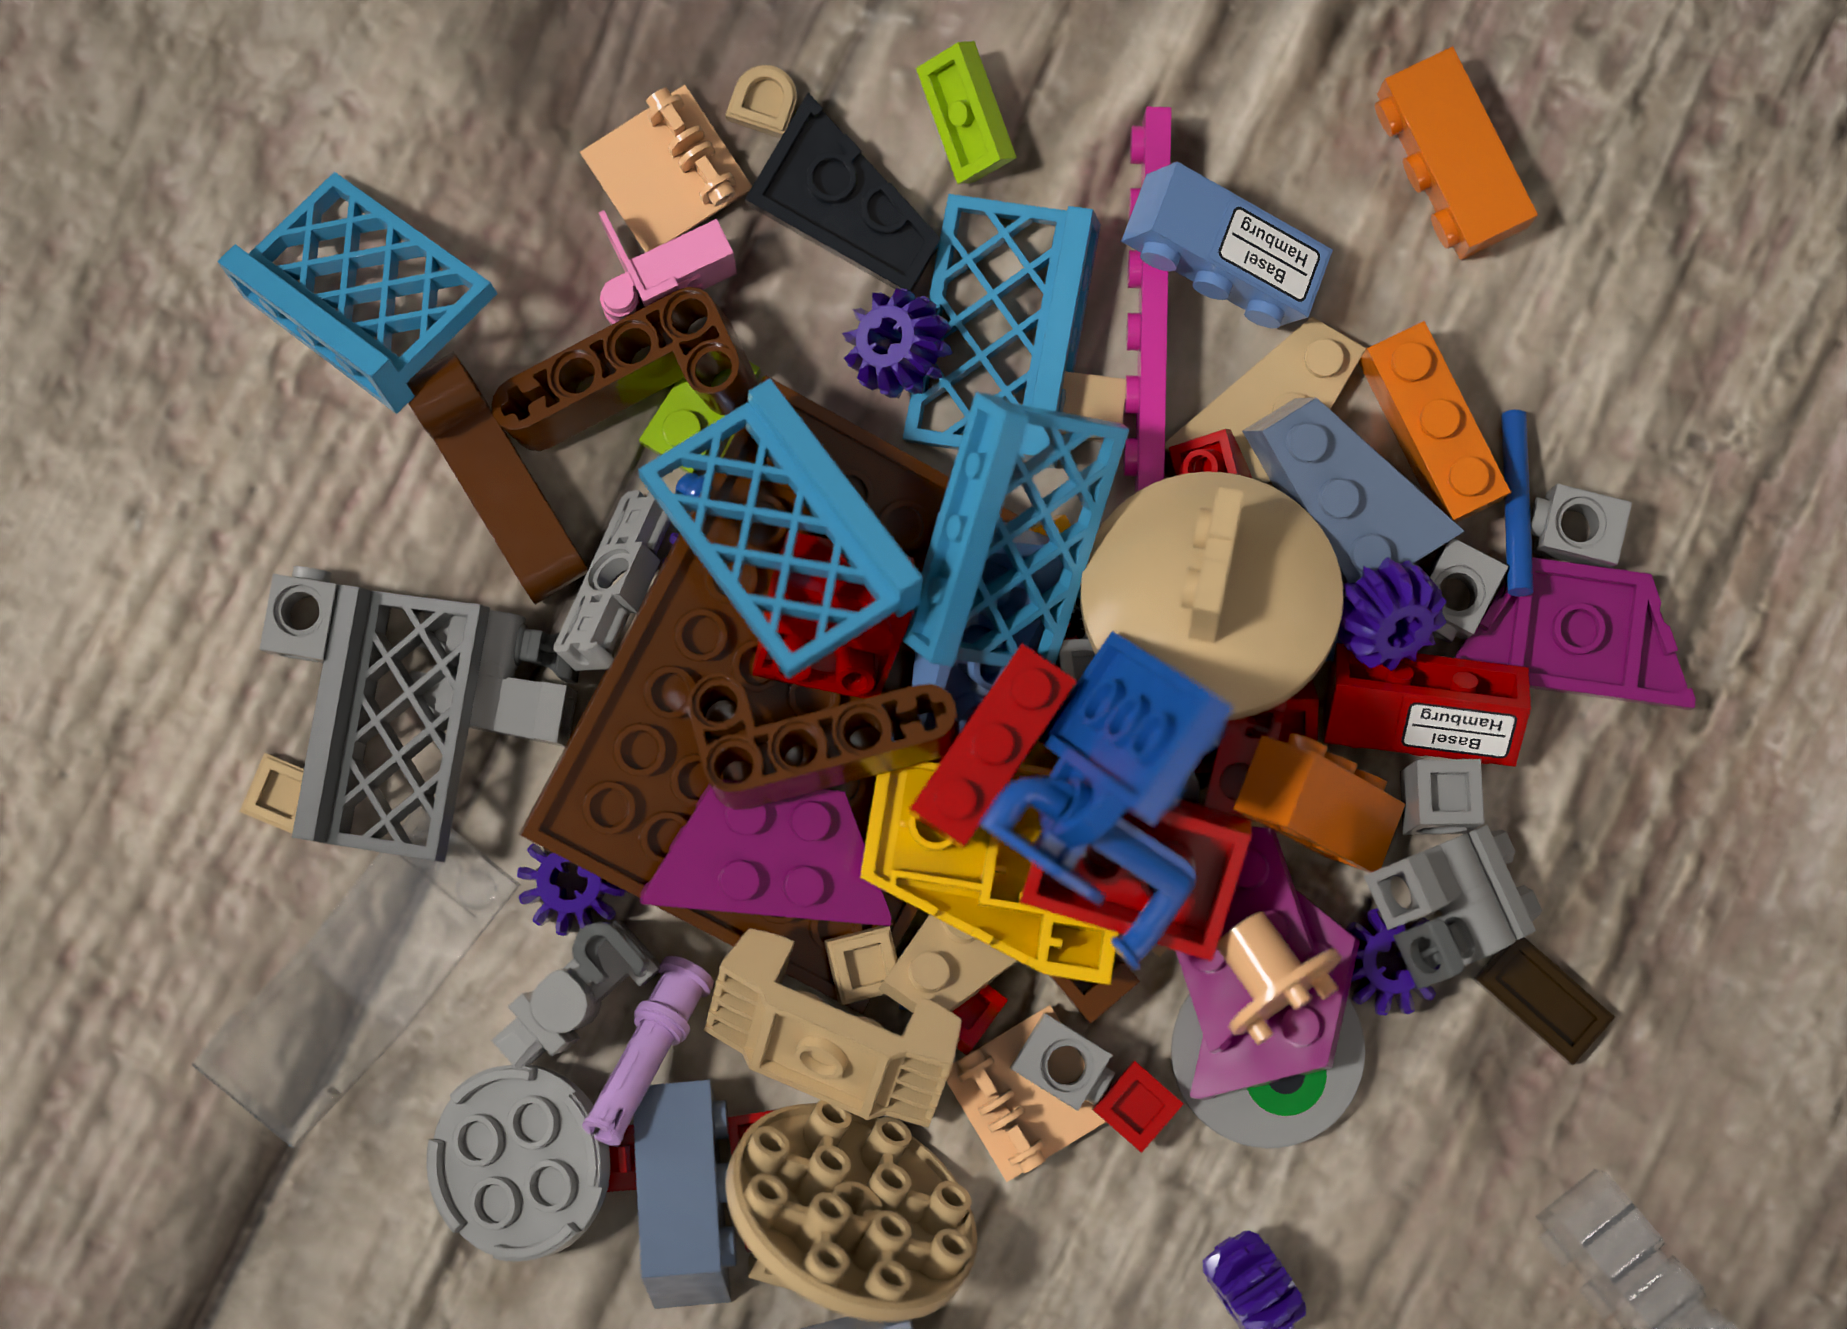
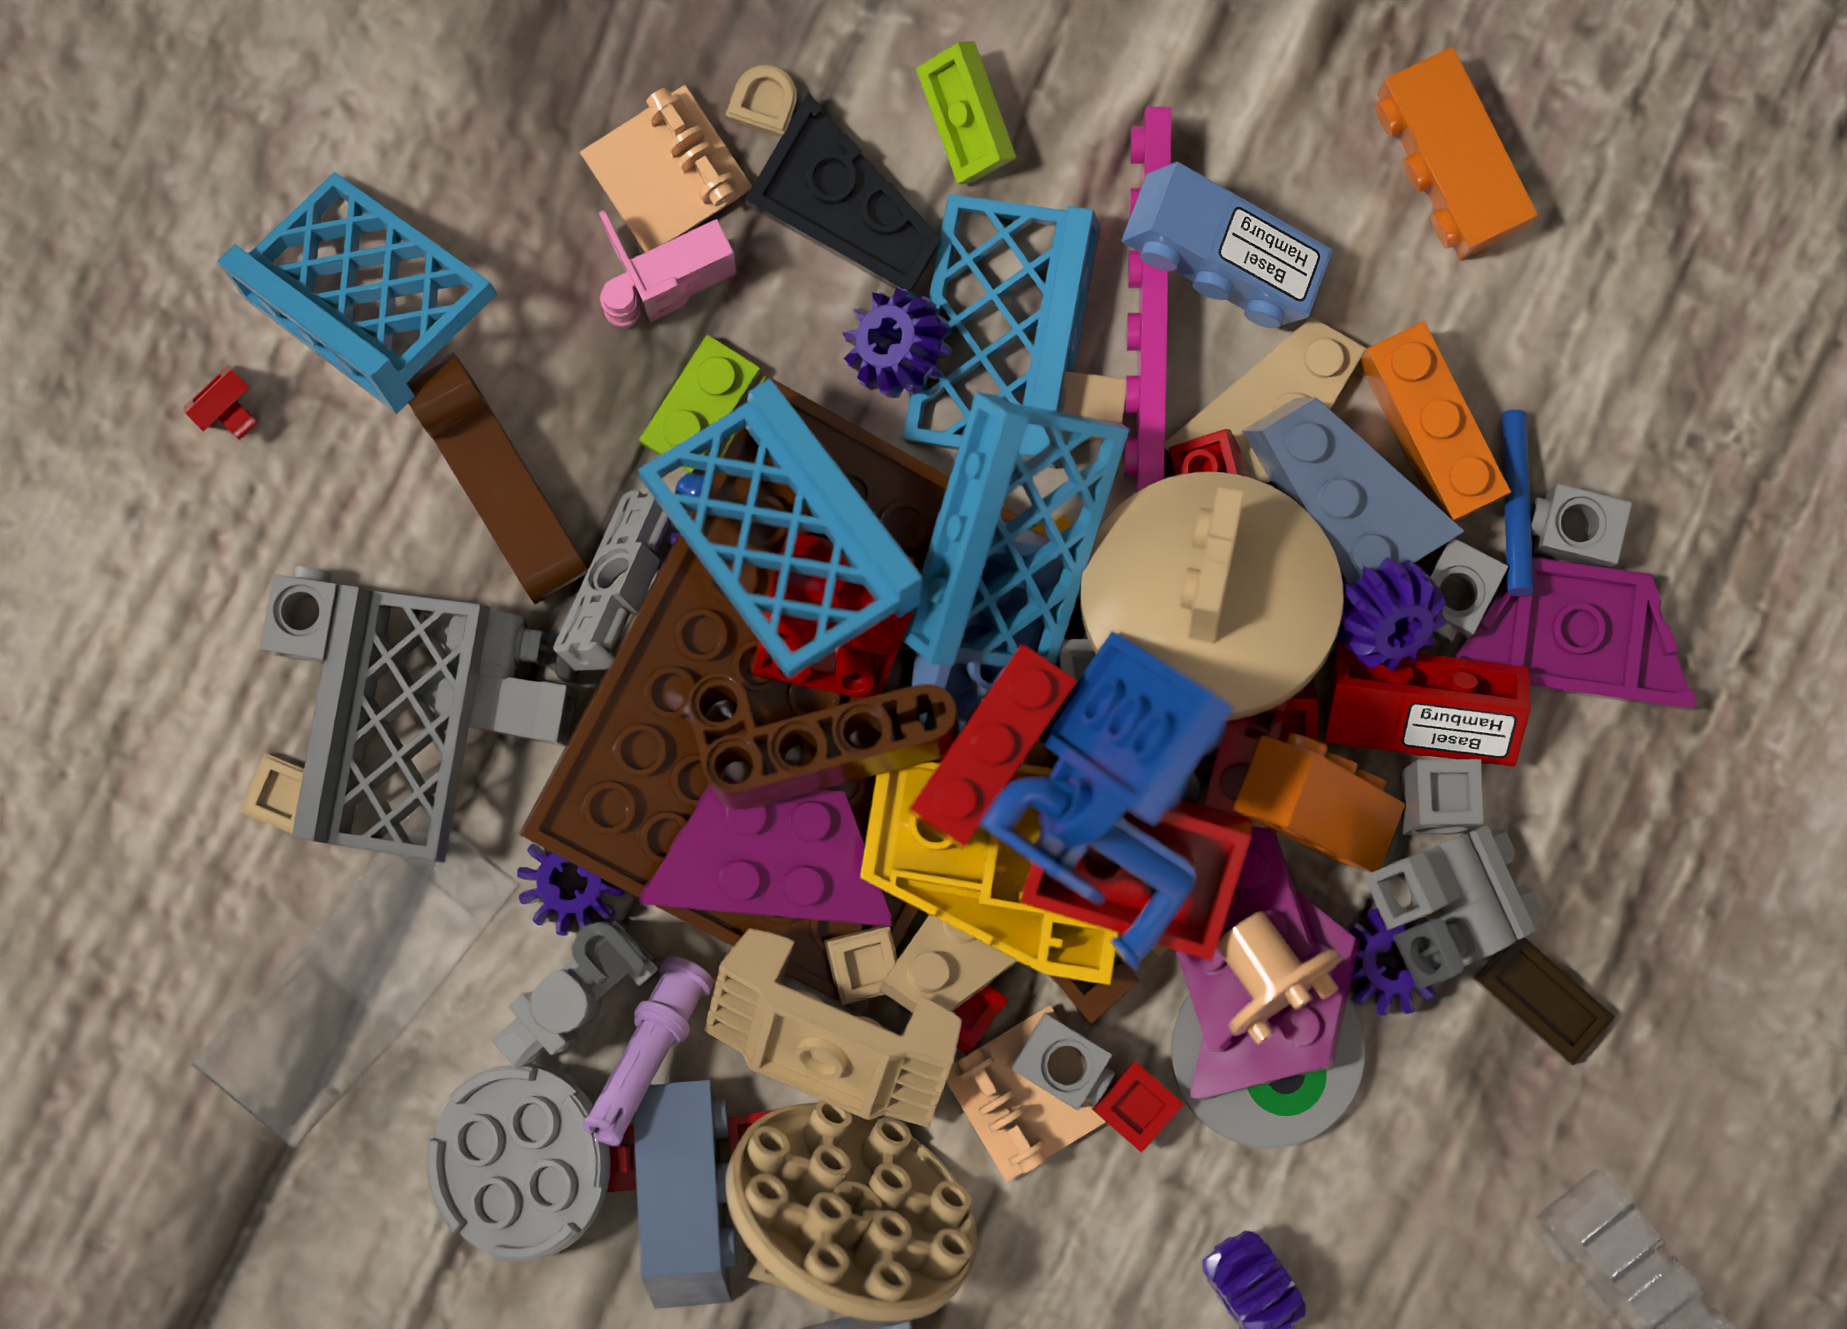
reddish brown beam [491,287,758,451] -> none
none -> red tile [183,364,258,440]

